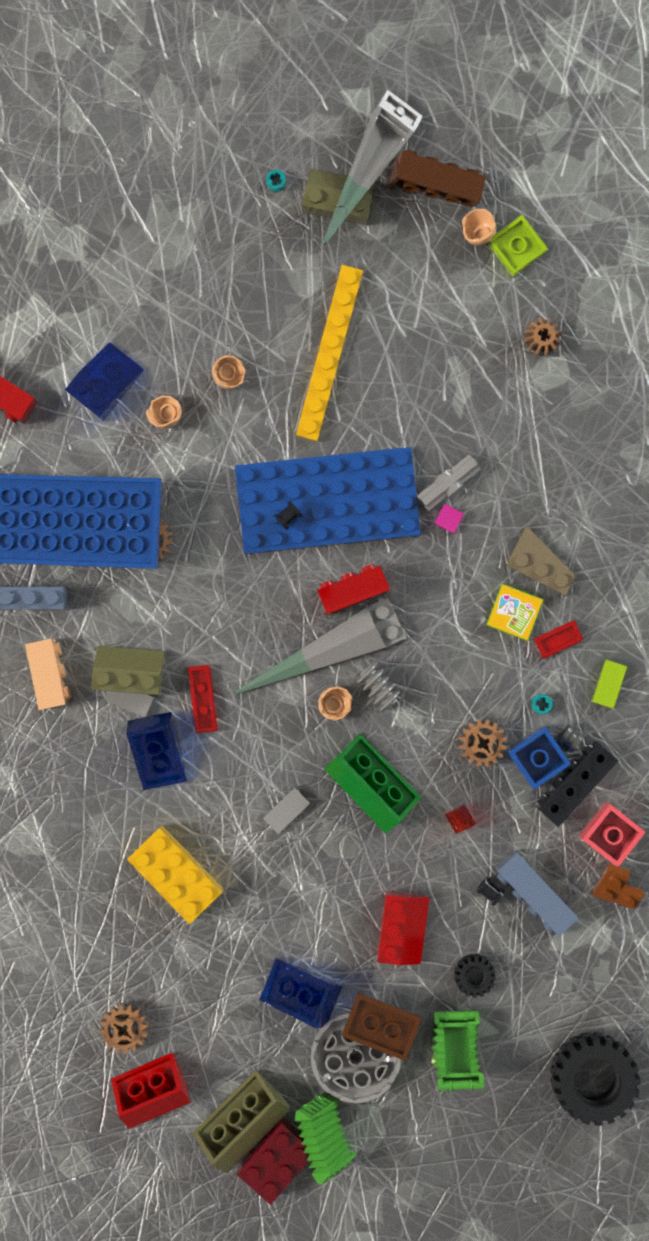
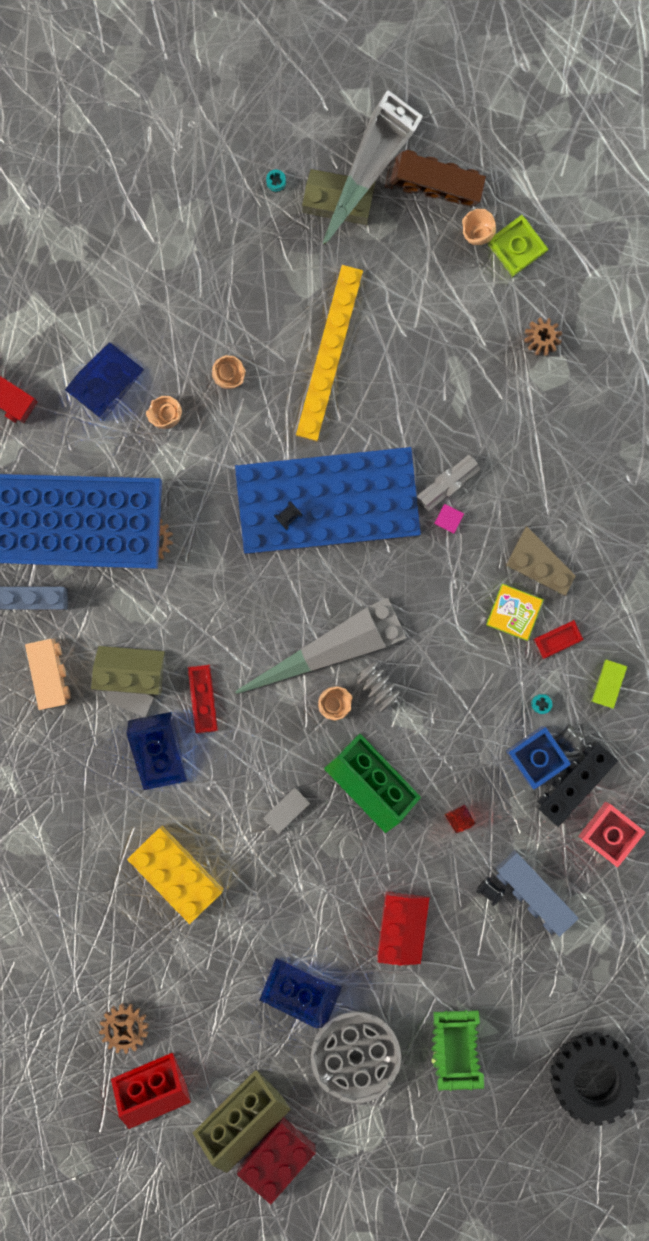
bright green piece [295,1092,356,1185] -> none
red slope [317,564,390,615] -> none
reddish brown plate [342,992,422,1061] -> none
black tyre [454,954,496,998] -> none
medium nougat gear [458,719,507,767] -> none
dark orange plate [592,864,644,910] -> none

